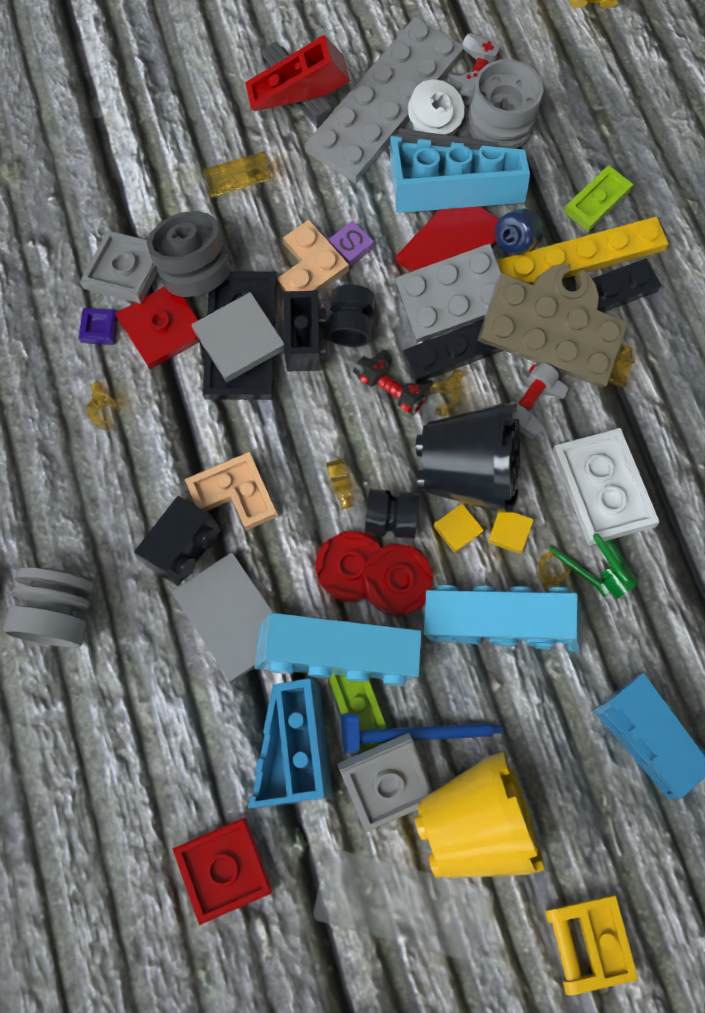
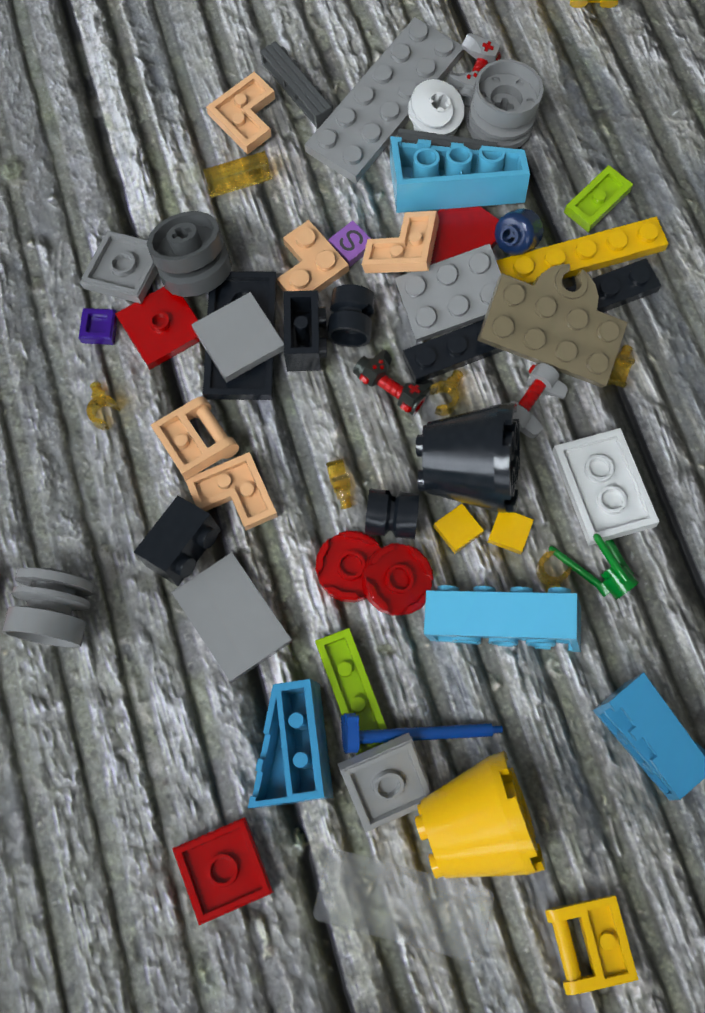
red slope [245,35,350,112] -> none
medium azure wedge [255,613,421,686] -> none
none -> light nougat plate [150,396,239,480]
none -> light nougat plate [206,71,275,155]
none -> light nougat plate [361,211,439,273]

